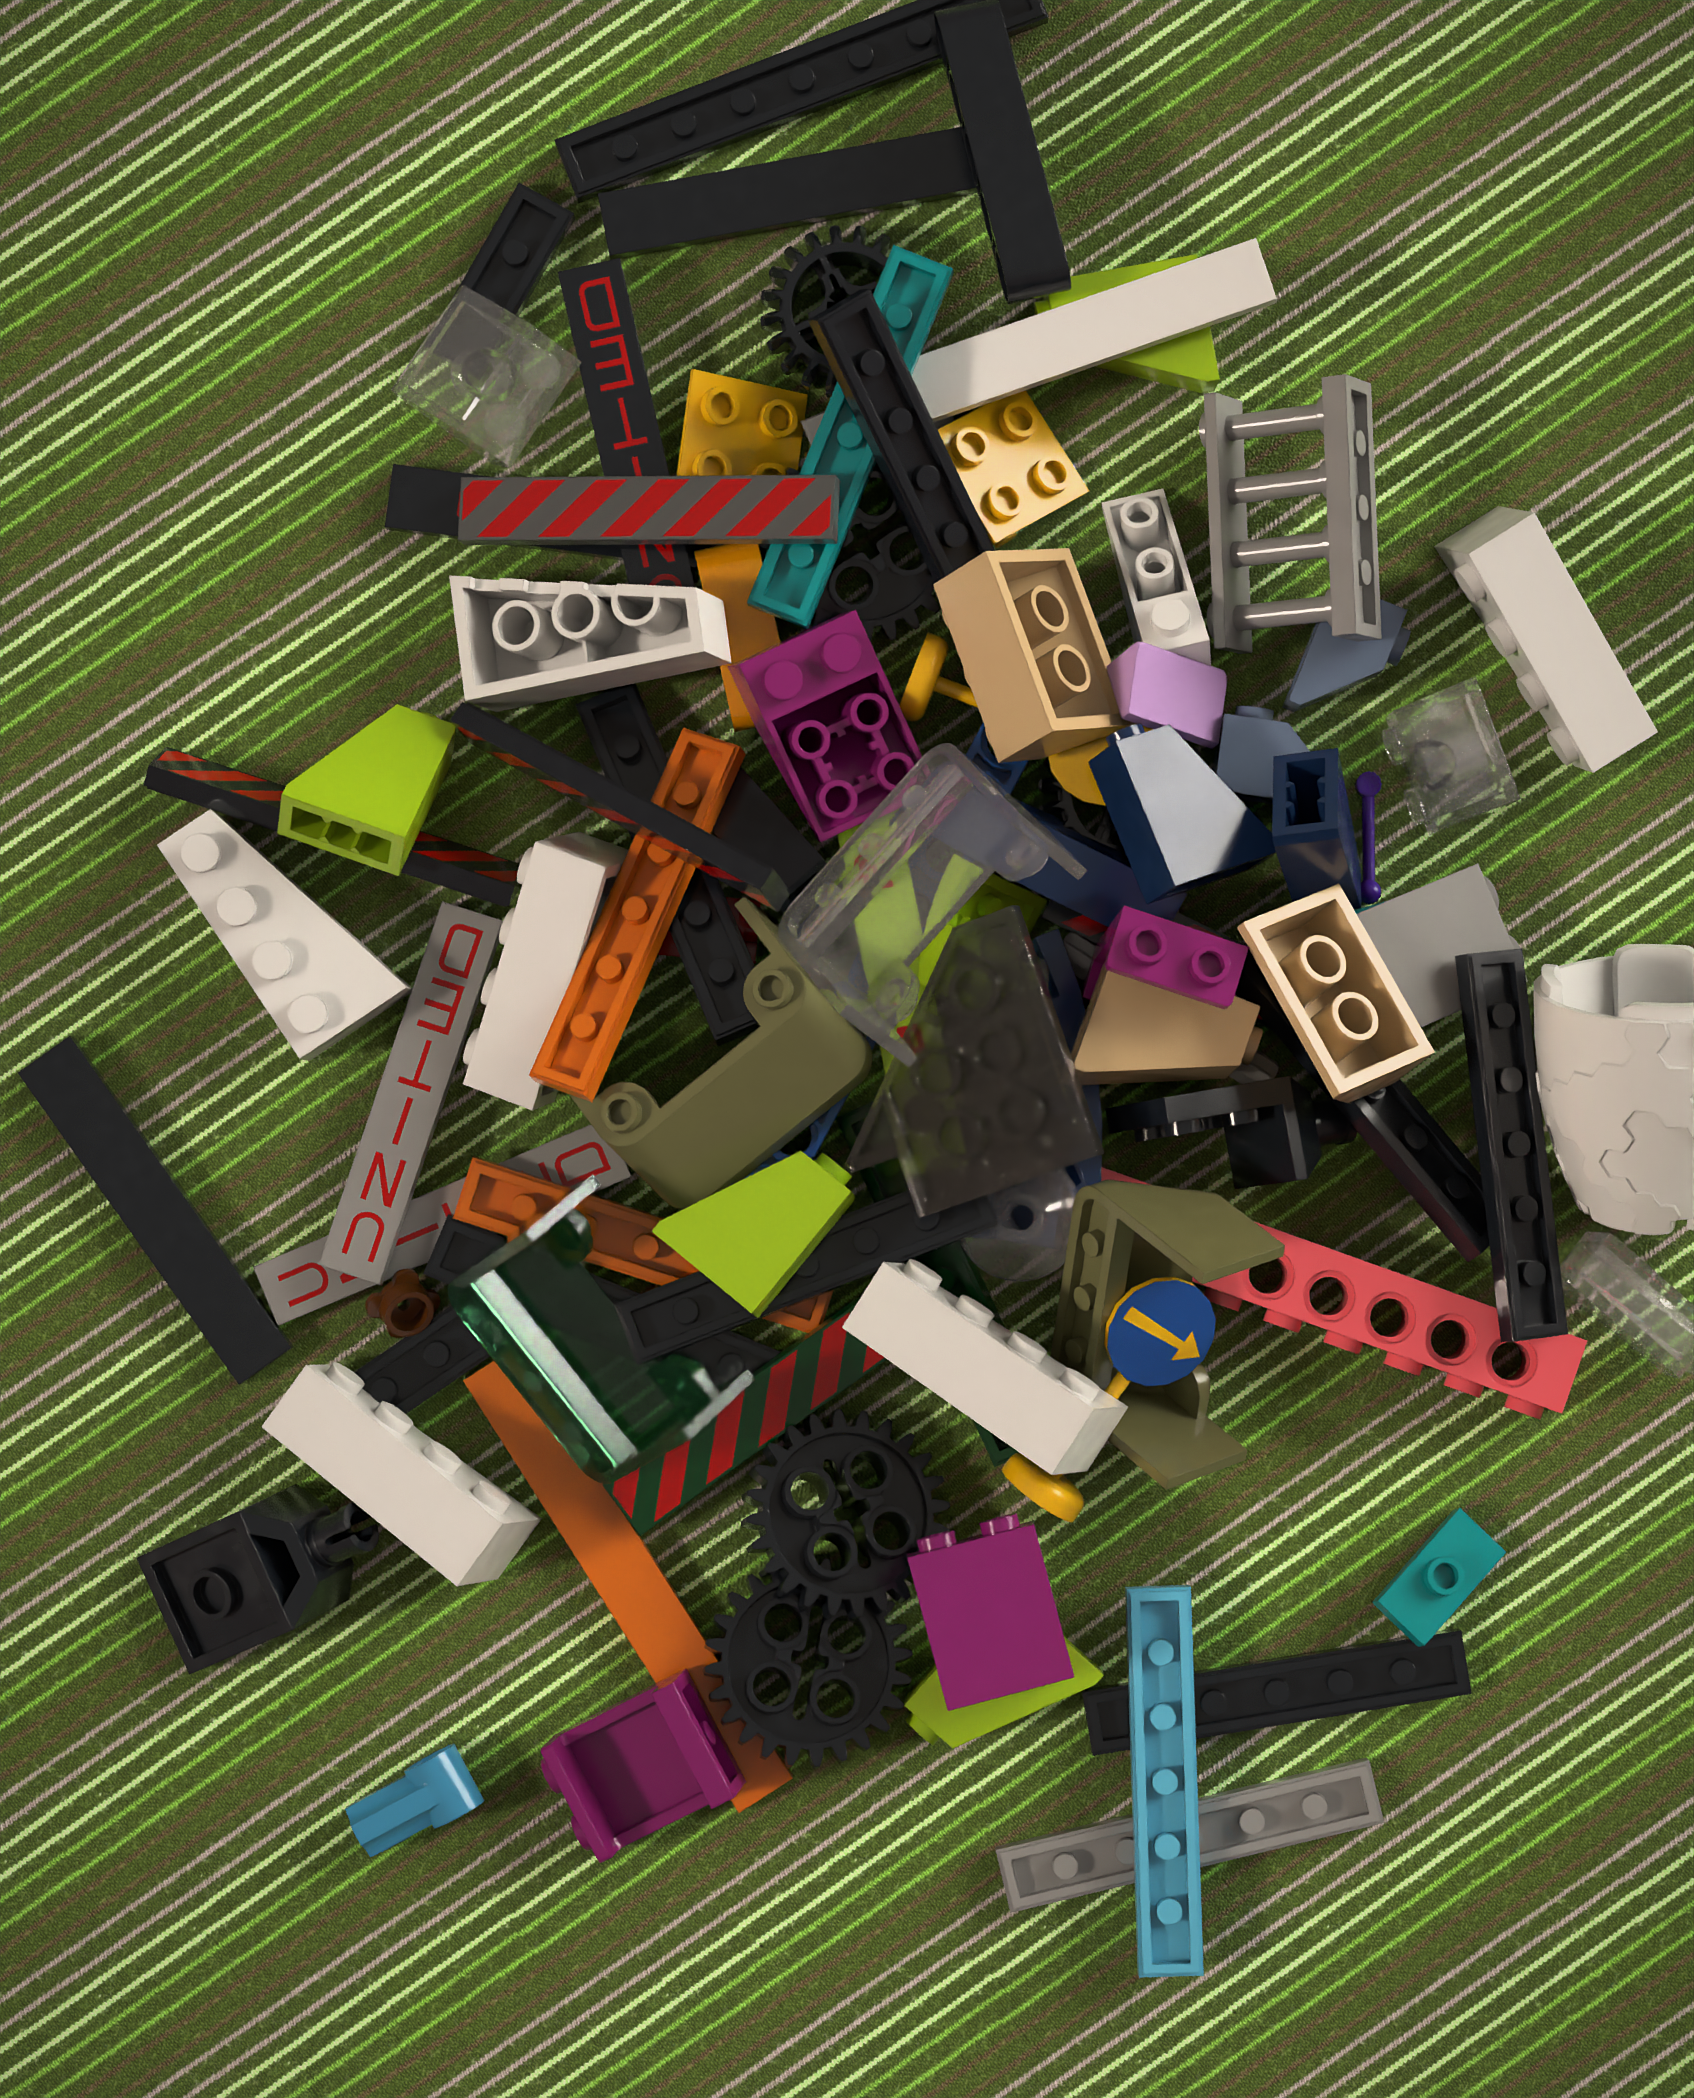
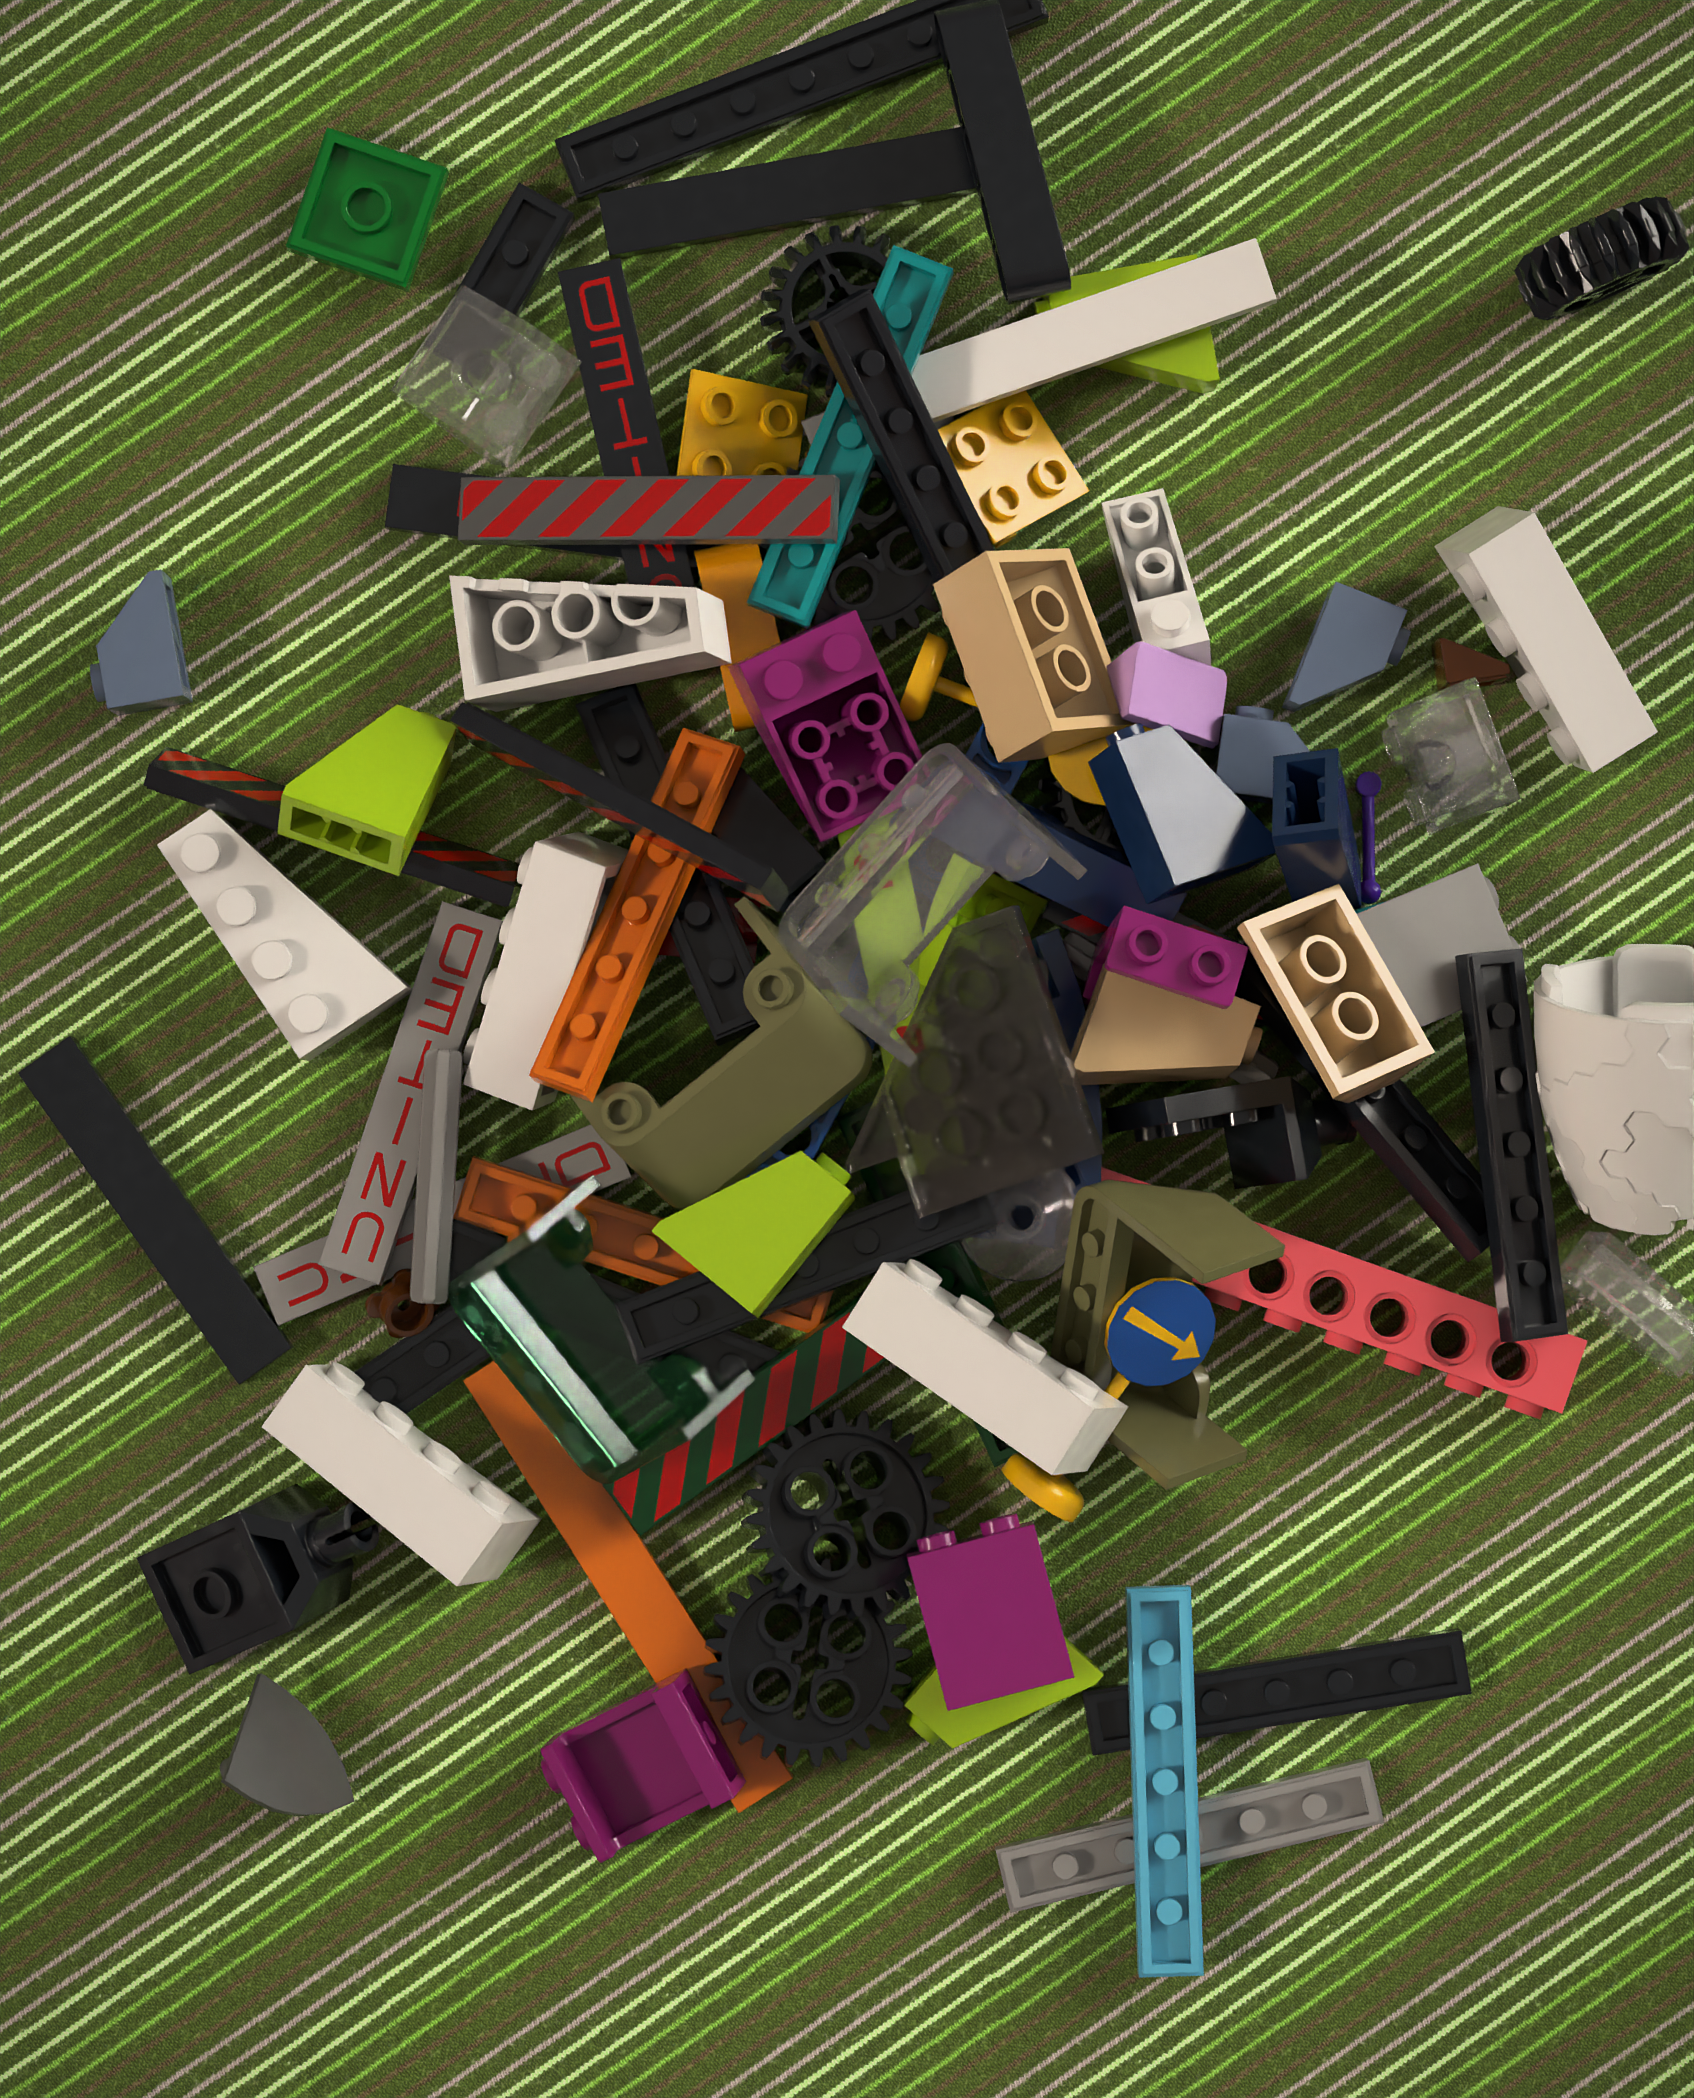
dark azure piece [345,1743,484,1857] -> none
light grey fence [1199,374,1382,654] -> none
teal plate [1372,1508,1506,1647] -> none
none -> sand blue slope [90,569,193,716]
none -> dark grey shield [220,1673,355,1817]
none -> green plate [286,127,449,292]
none -> light grey axle [410,1049,463,1304]
none -> reddish brown slope [1431,638,1510,693]
none -> black gear [1514,196,1690,320]

